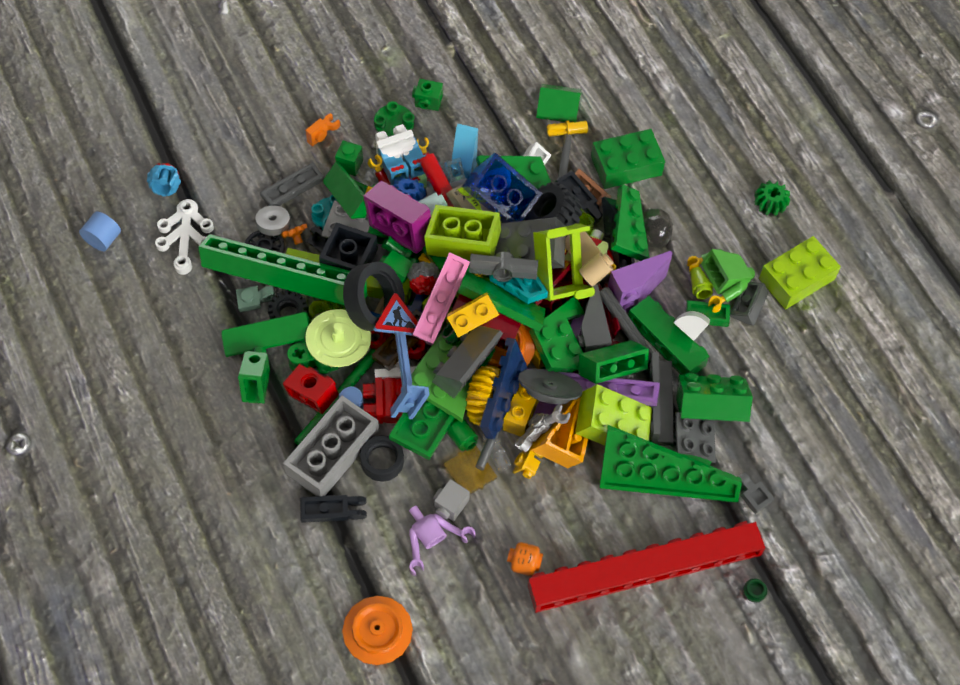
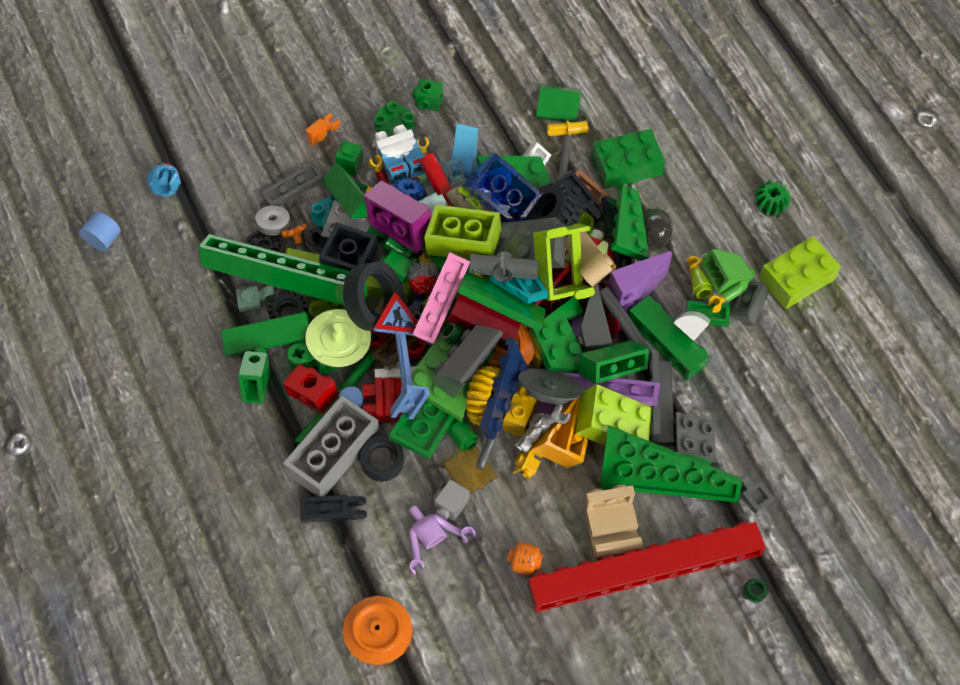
white plant [155,199,214,275] -> none
yellow brick [447,292,499,337] -> none
green brick [676,373,753,422] -> none
none -> tan piece [584,485,643,559]

